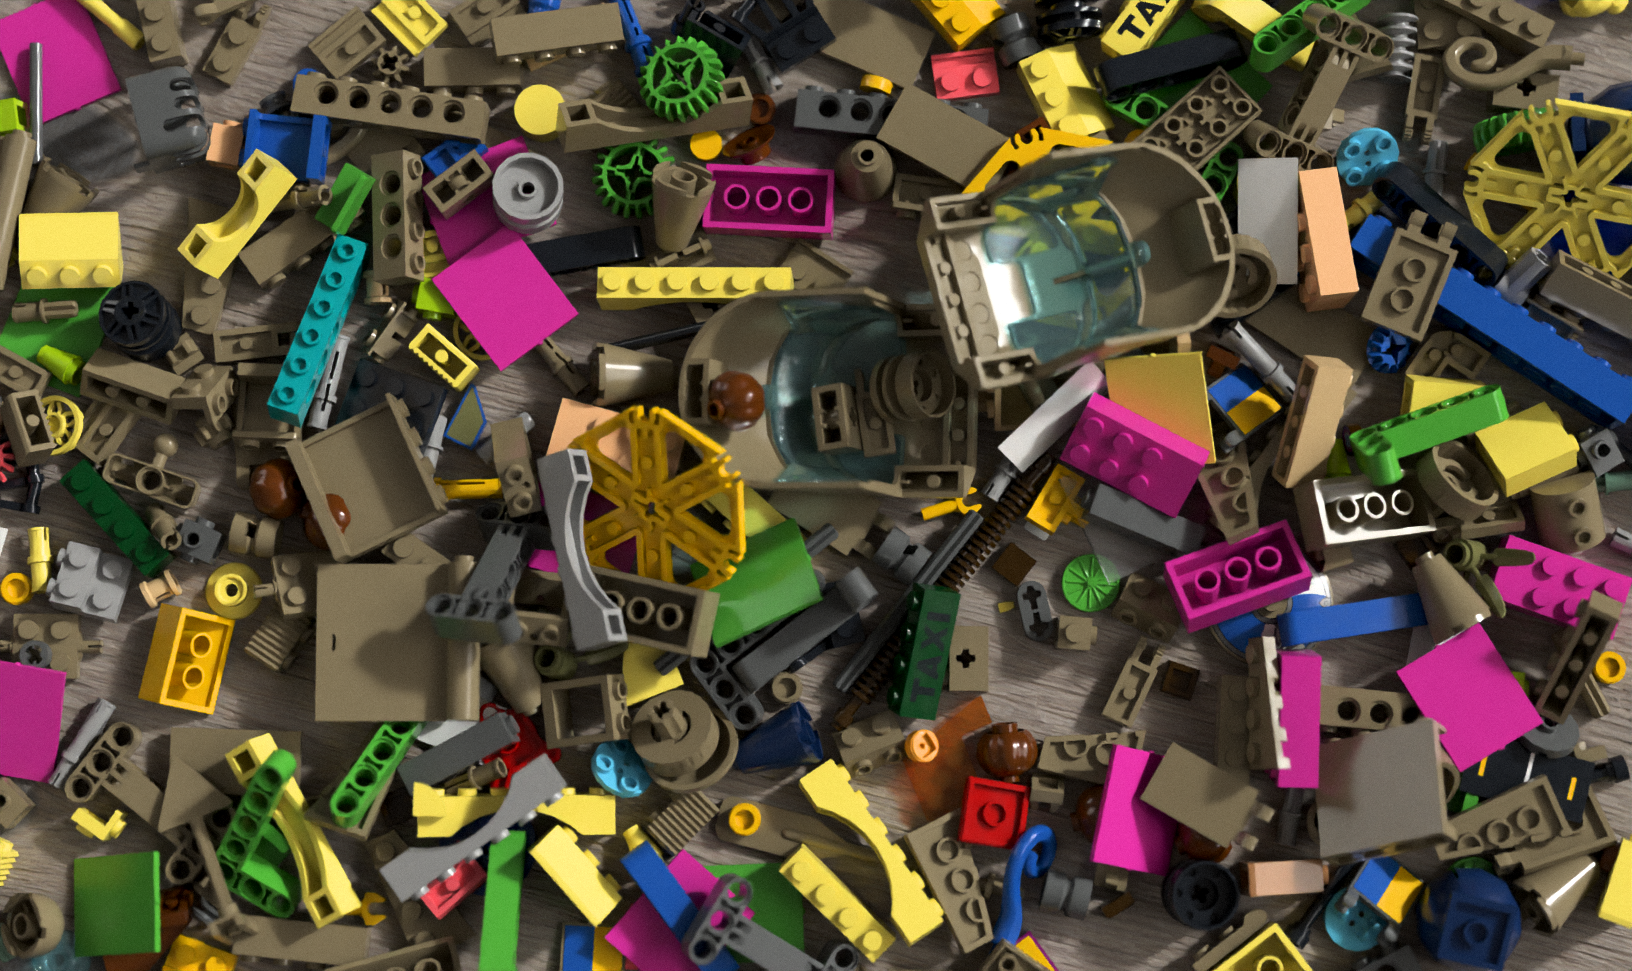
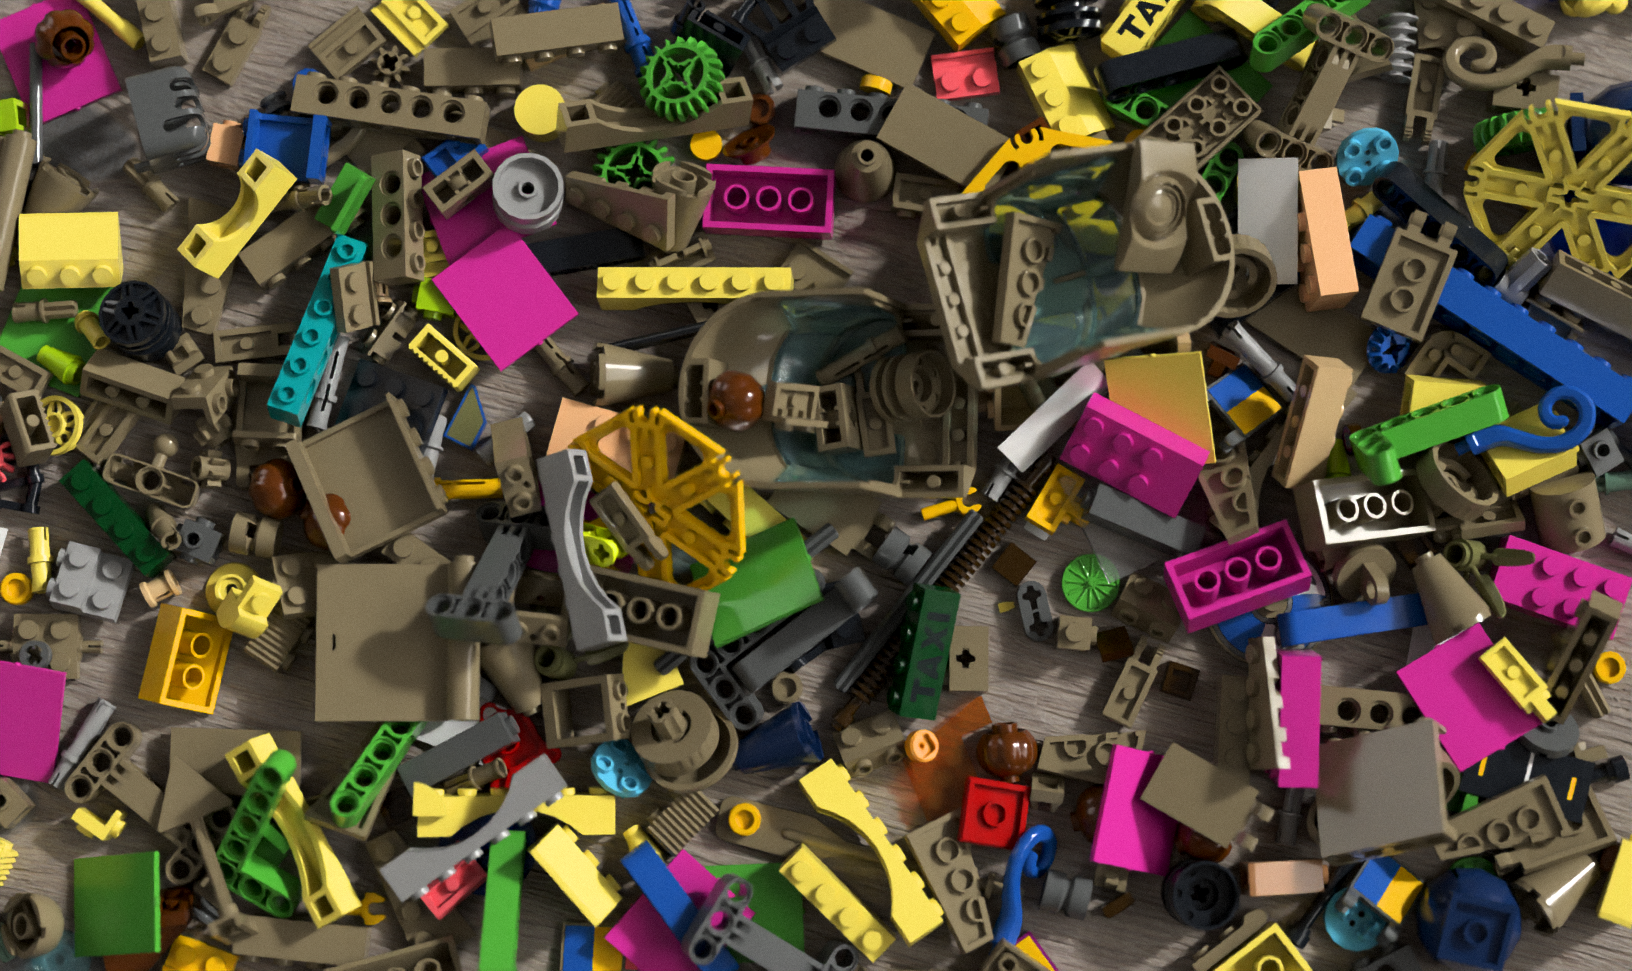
none -> reddish brown plant [34,9,95,69]
none -> light yellow pin [74,310,111,350]
none -> dark tan axle [122,157,180,214]
none -> dark tan gear [190,449,231,489]
none -> light yellow brick [216,575,283,639]
none -> dark tan plate [329,261,380,333]
none -> dark tan wing [565,171,675,252]
none -> neon yellow piece [583,523,629,567]
none -> dark tan hinge [589,481,669,571]
none -> dark tan bracket [762,380,828,433]
none -> dark tan pin [815,324,908,386]
none -> dark tan wing [992,211,1063,348]
none -> dark brown tile [1096,626,1134,663]
none -> dark tan slope [1114,138,1197,274]
none -> dark tan tile [1332,543,1396,606]
none -> blue plant [1454,385,1596,456]
none -> light yellow hinge [1478,637,1557,724]

